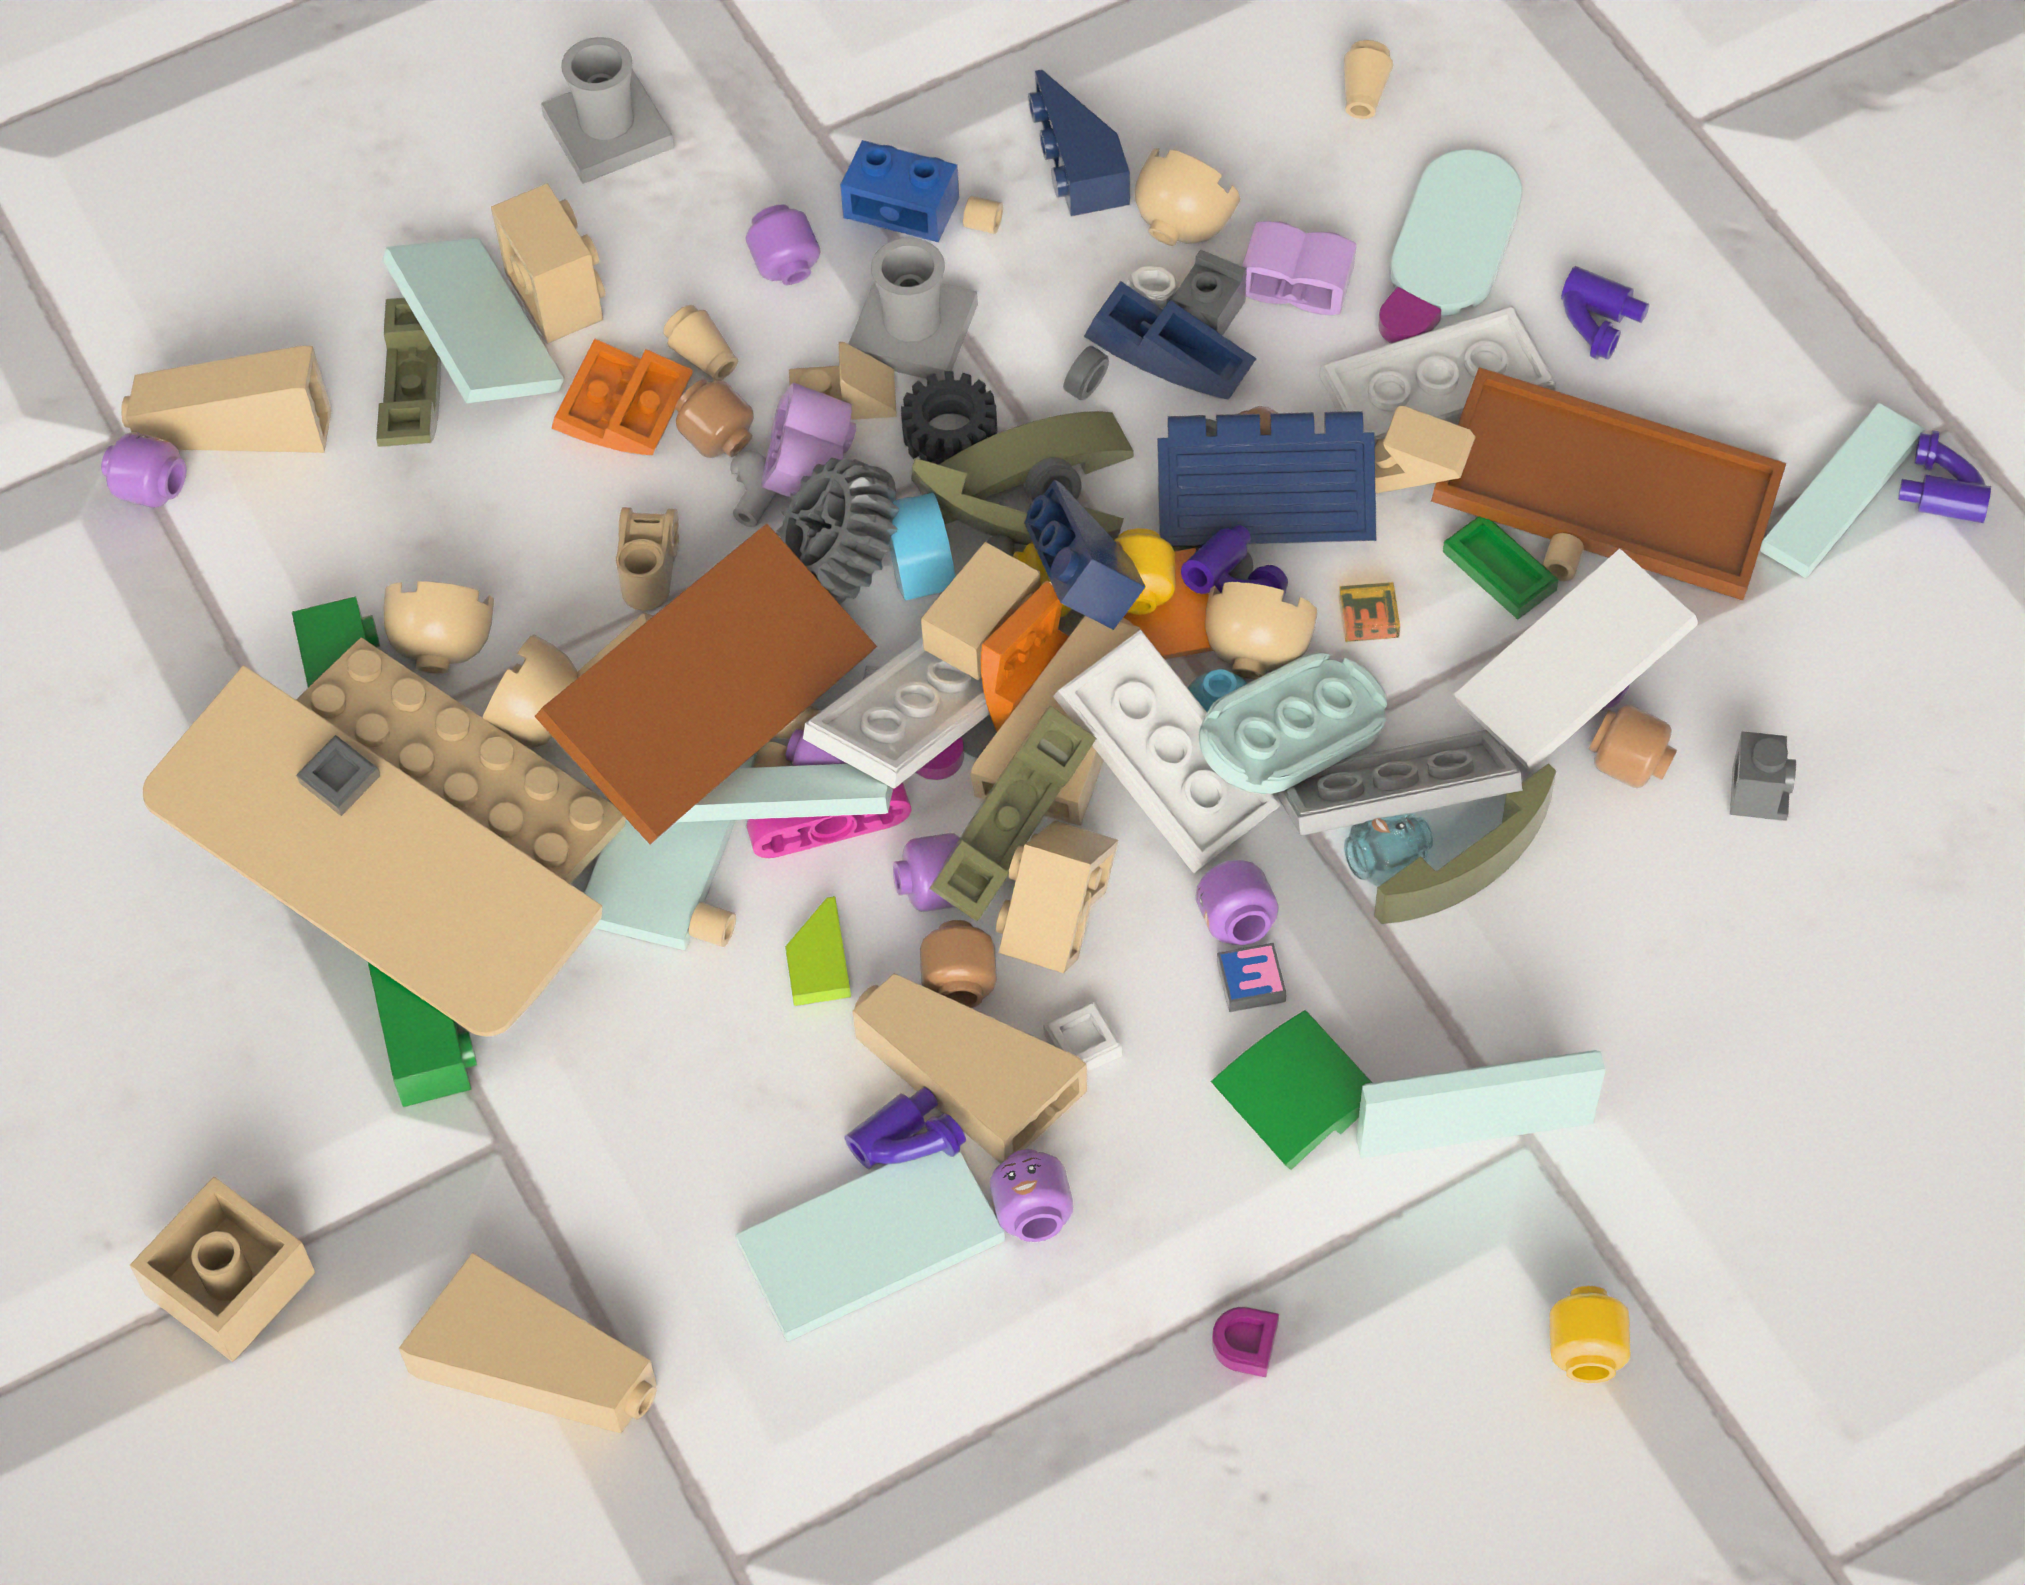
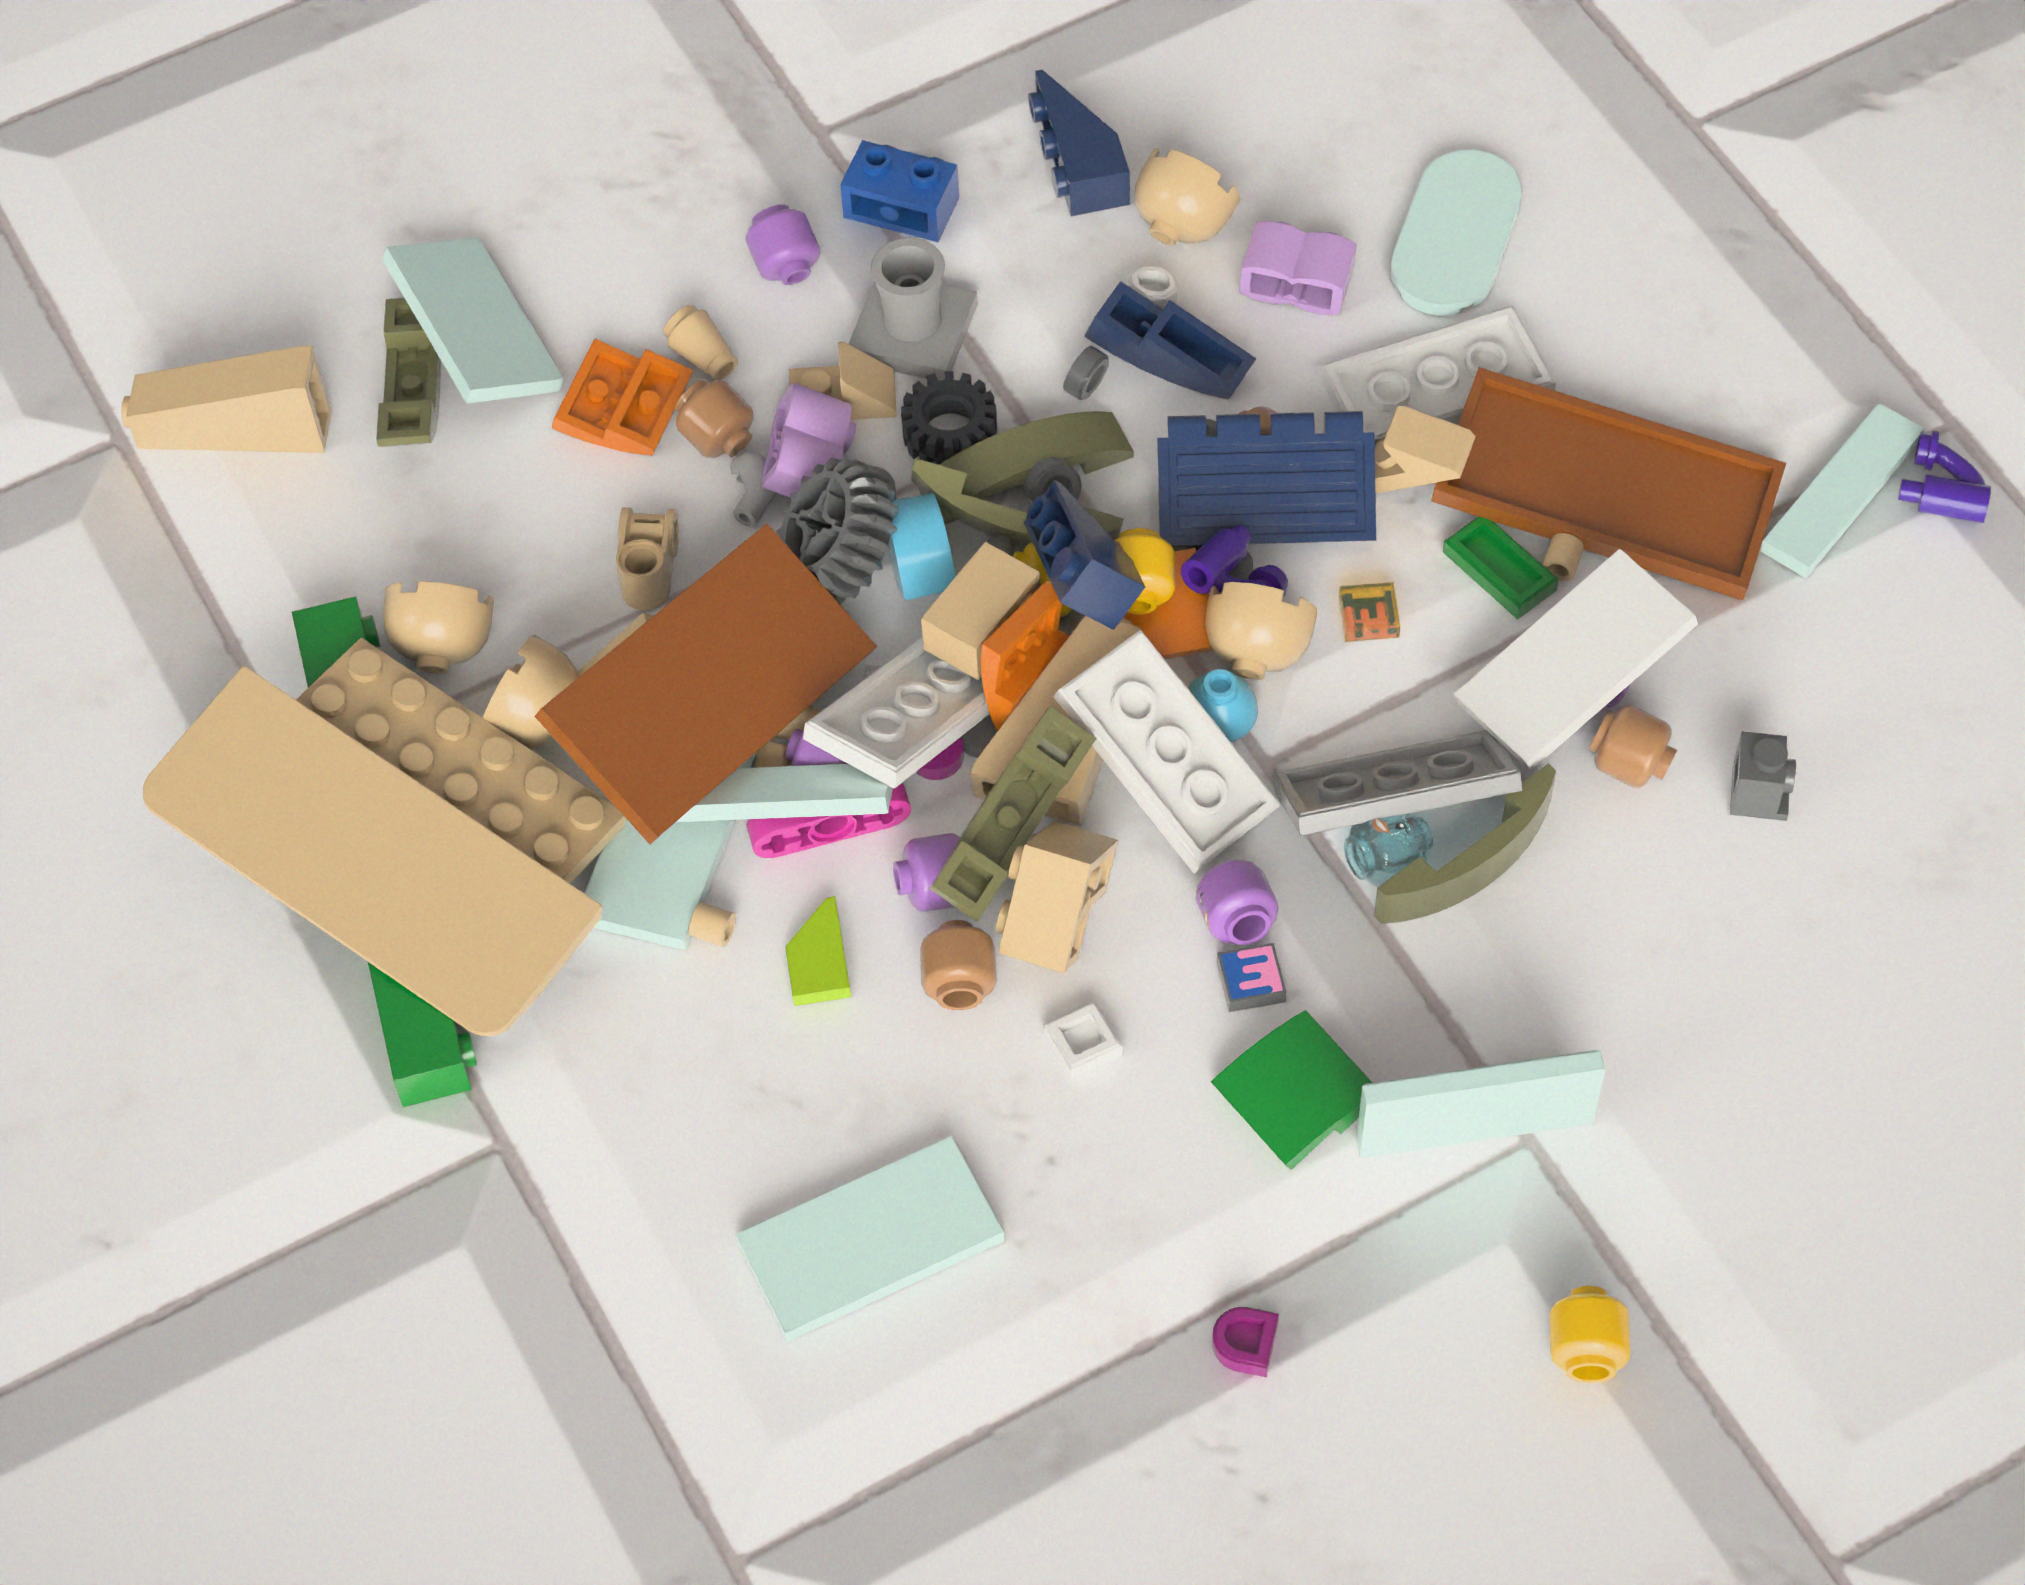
medium lavender head [101,432,186,508] -> none
tan brick [130,1177,315,1362] -> none
dark grey tile [296,735,380,816] -> none
tan slope [399,1253,657,1433] -> none
tan brick [491,183,606,344] -> none
light grey plant [541,37,674,184] -> none
dark purple plant [844,1087,966,1169] -> none
tan slope [853,973,1087,1164] -> none
tan piece [963,196,1003,234] -> none
medium lavender head [990,1149,1073,1242] -> none
dark grey brick [1171,249,1247,335] -> none
light aqua tile [1199,653,1387,794] -> none
tan cone [1344,40,1393,119] -> none
magenta tile [1378,287,1442,343] -> none
dark purple plant [1561,266,1650,360] -> none

